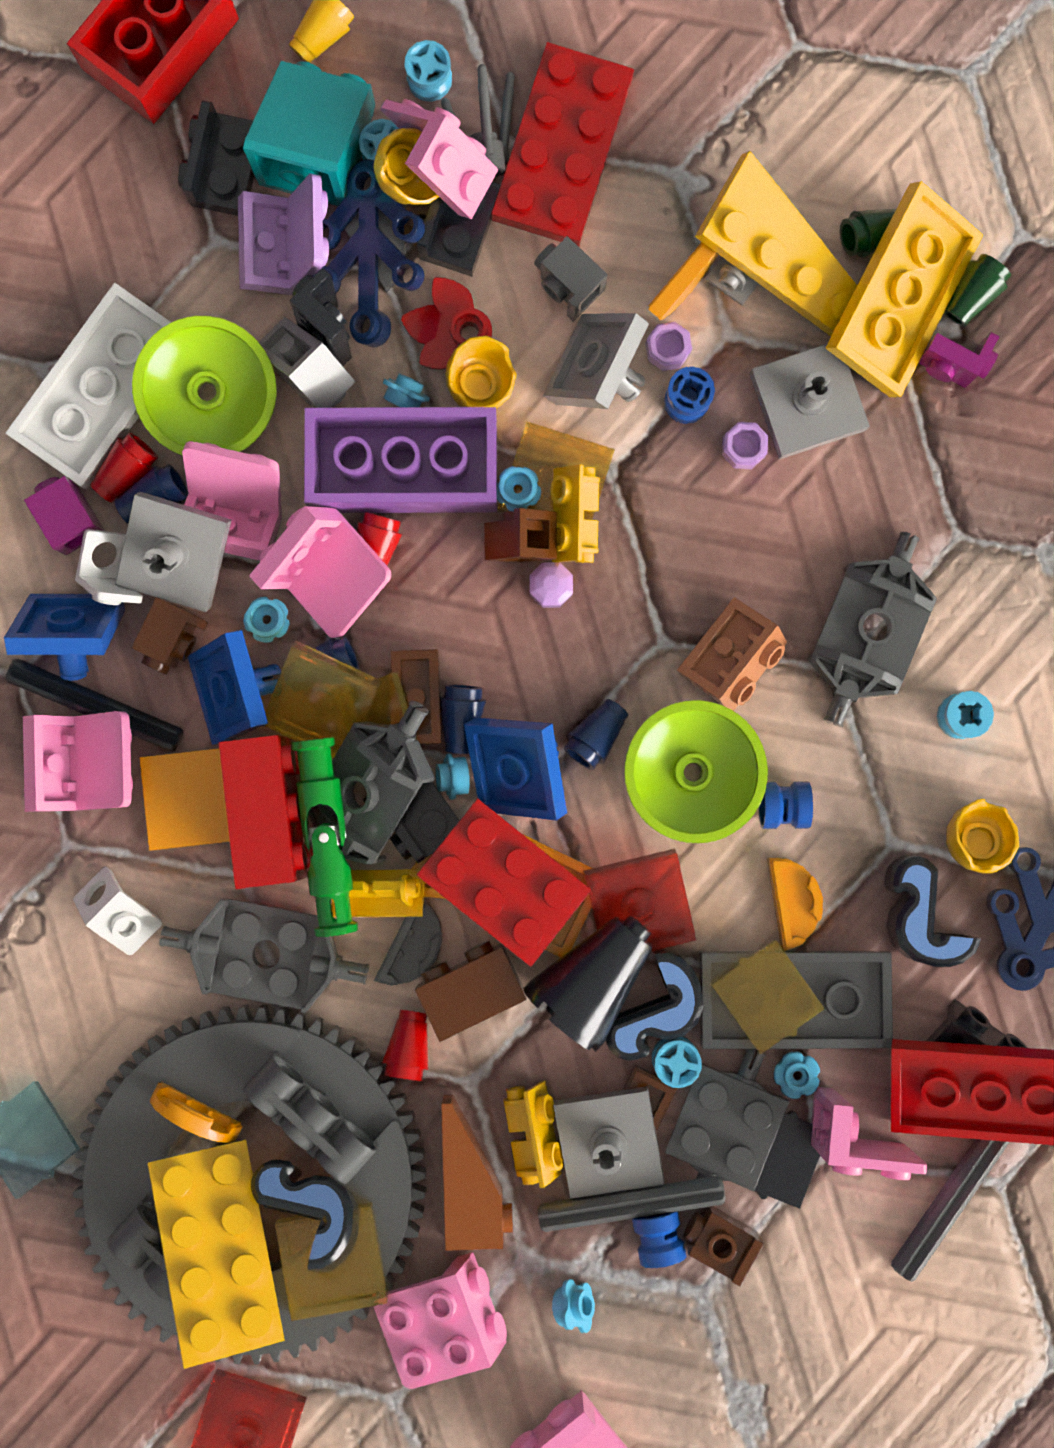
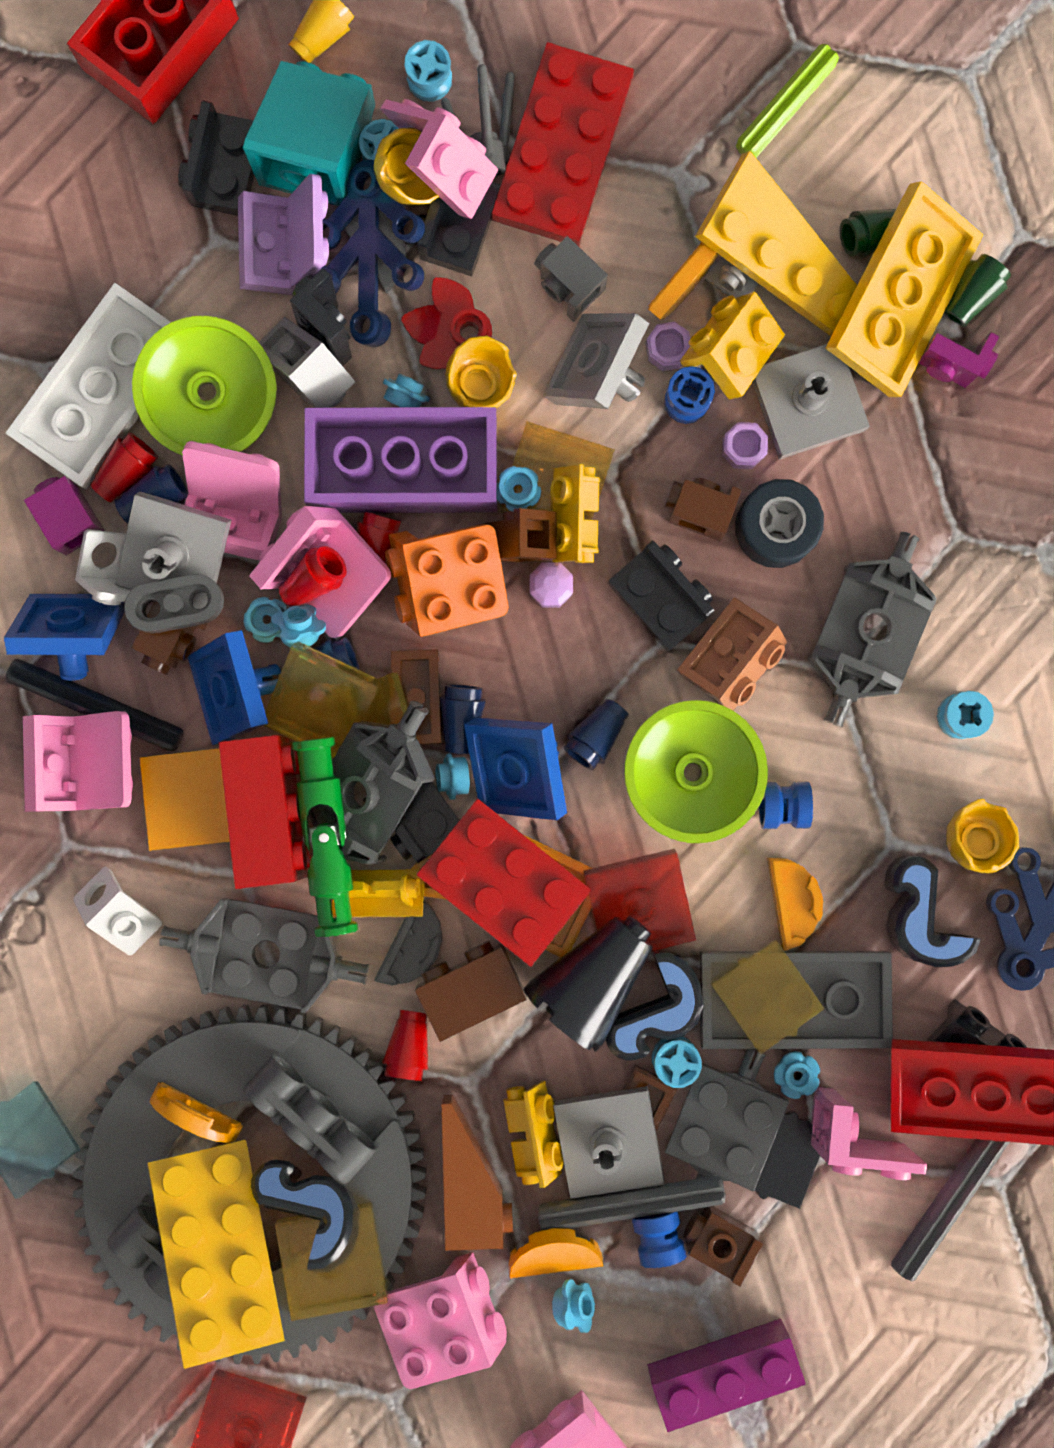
none -> dark grey plate [124,574,224,634]
none -> medium azure plate [271,604,326,649]
none -> red cone [279,546,347,607]
none -> orange bracket [385,524,509,637]
none -> light orange tile [508,1228,604,1278]
none -> black bracket [607,540,714,652]
none -> magenta brick [647,1318,806,1433]
none -> reddish brown brick [665,478,742,541]
none -> yellow bracket [680,292,785,400]
none -> black wheel [735,479,824,568]
none -> lime axle [736,44,839,158]

